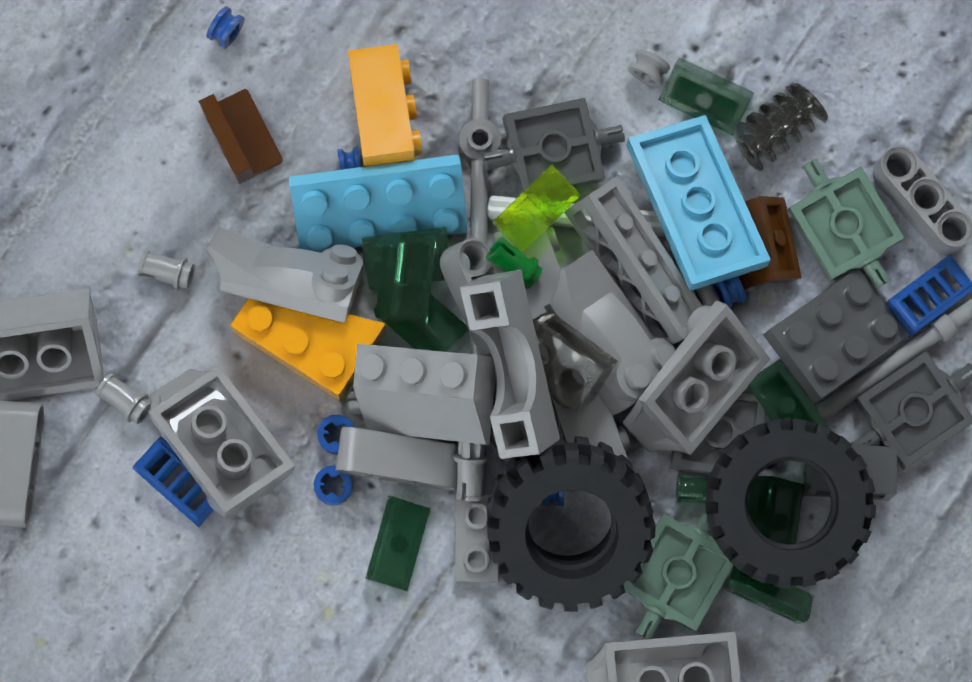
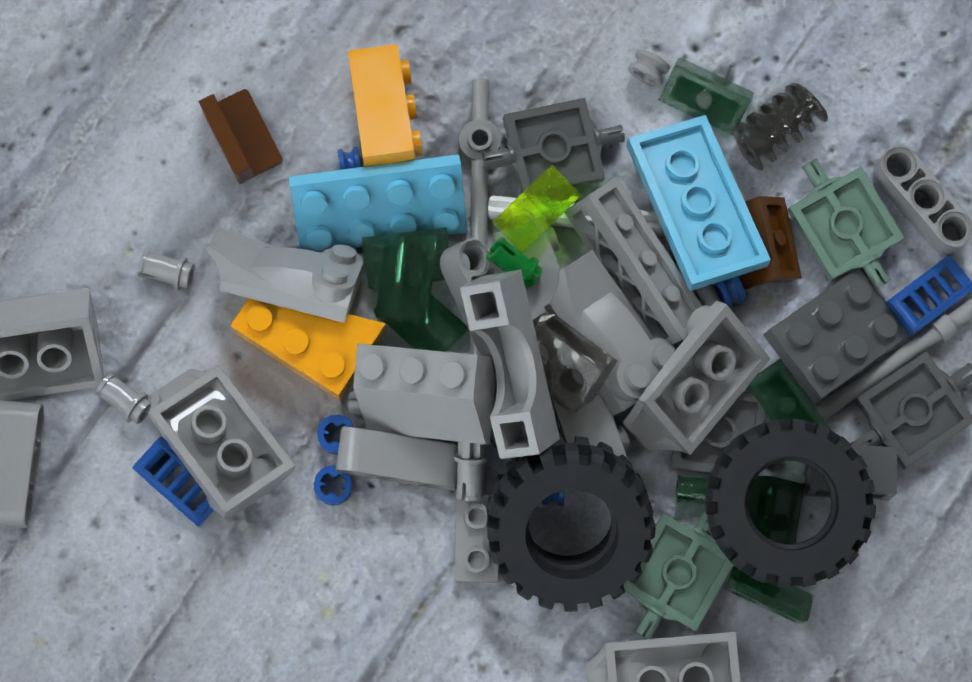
blue bush [206,6,245,49] -> none
clear green slope [365,495,431,592] -> none

